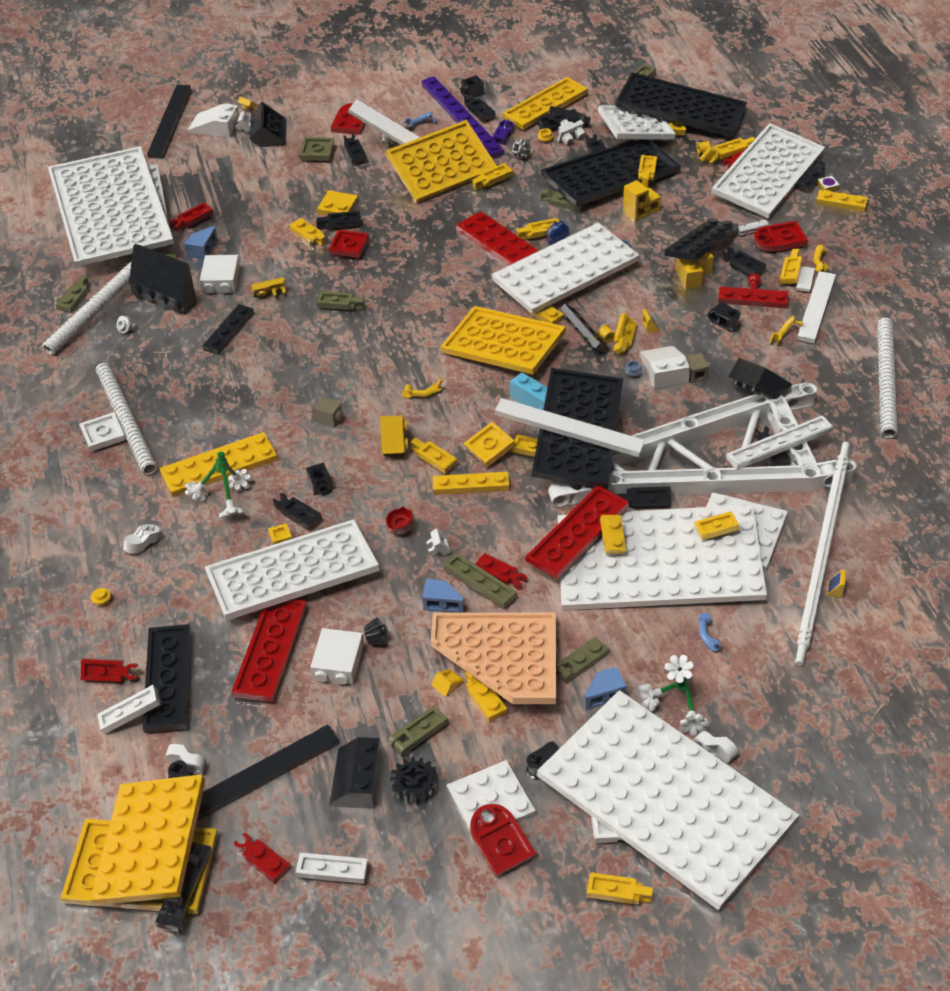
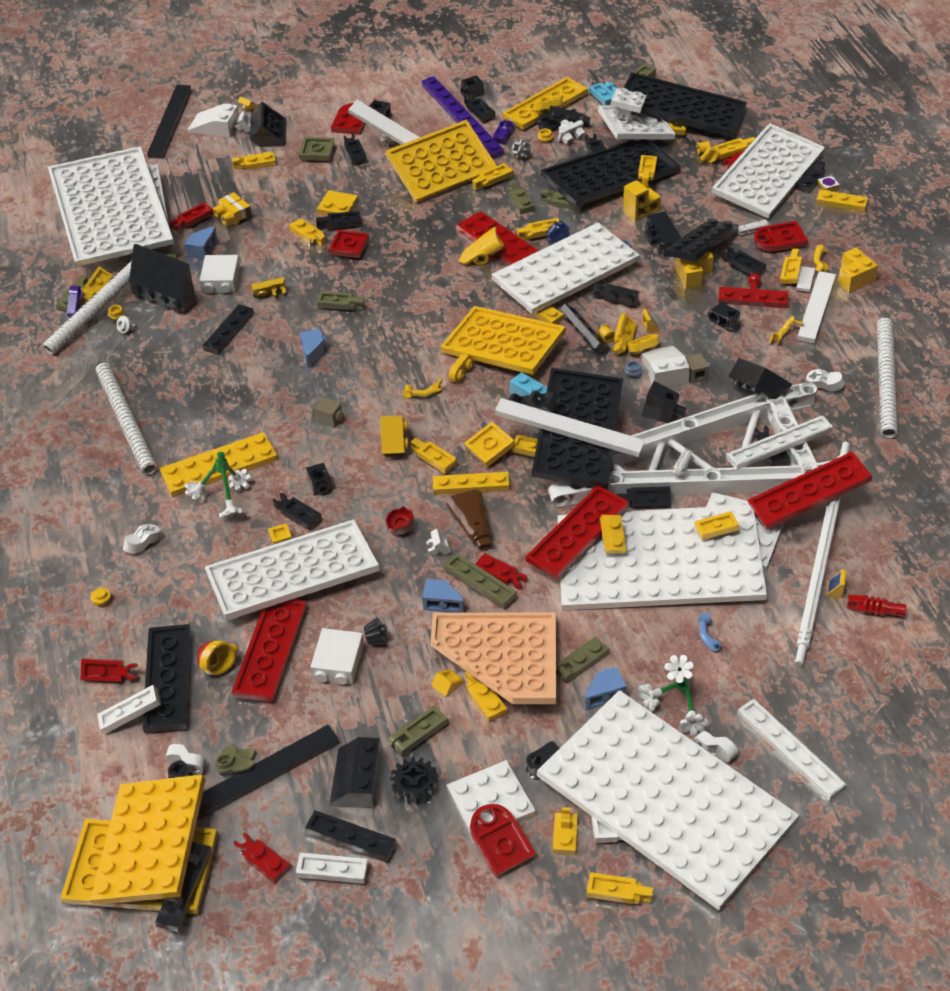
white plate [79,412,126,452] -> none
medium blue piece [402,112,437,130] -> none
none -> piece [67,286,83,319]
none -> yellow hinge [81,266,113,305]
none -> yellow plate [108,305,124,320]
none -> yellow piece [197,640,239,676]
none -> yellow hips [213,192,252,226]
none -> olive plate [215,744,255,774]
none -> yellow hinge [232,152,276,170]
none -> medium blue slope [300,329,327,368]
none -> black plate [305,810,397,862]
none -> black brick [369,100,392,118]
none -> reddish brown piece [446,489,493,550]
none -> yellow plate [448,353,473,383]
none -> yellow panel [458,227,504,266]
none -> olive hinge [508,180,535,214]
none -> black hinge [508,390,559,412]
none -> yellow plate [533,98,563,113]
none -> yellow plate [553,807,578,856]
none -> medium azure plate [589,81,617,105]
none -> black plate [593,283,639,308]
none -> white plate [610,88,647,120]
none -> yellow plate [628,334,660,354]
none -> black torso [641,381,687,423]
none -> black piece [644,211,681,257]
none -> white axle [673,449,693,475]
none -> white tile [737,699,847,800]
none -> red plate [748,451,872,530]
none -> white piece [806,369,845,392]
none -> yellow brick [838,248,878,293]
none -> red hinge [847,595,907,617]

